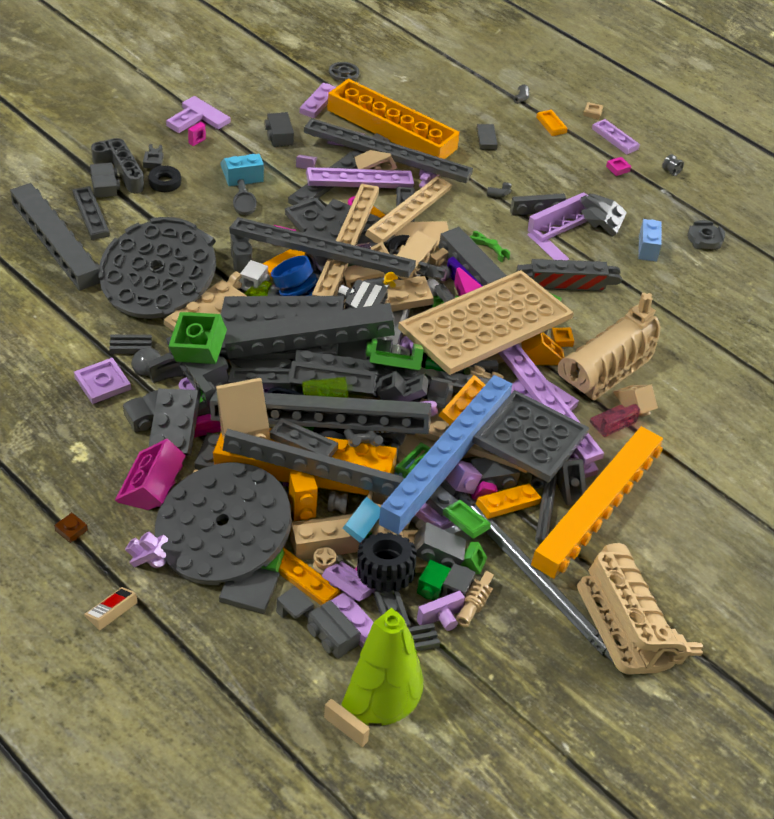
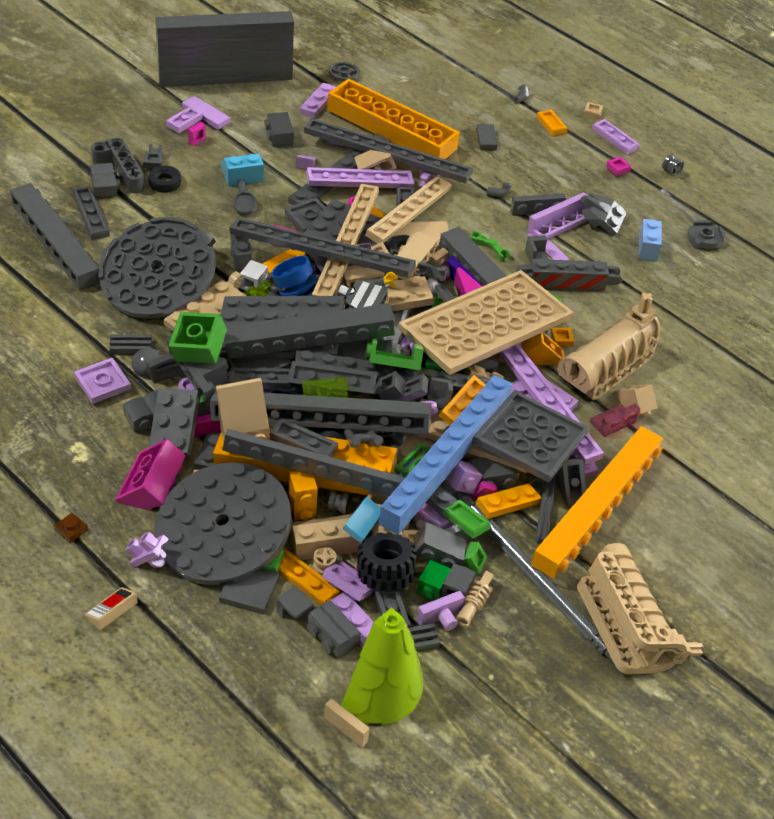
none -> dark grey tile [155,11,294,87]
none -> dark grey panel [525,235,549,264]

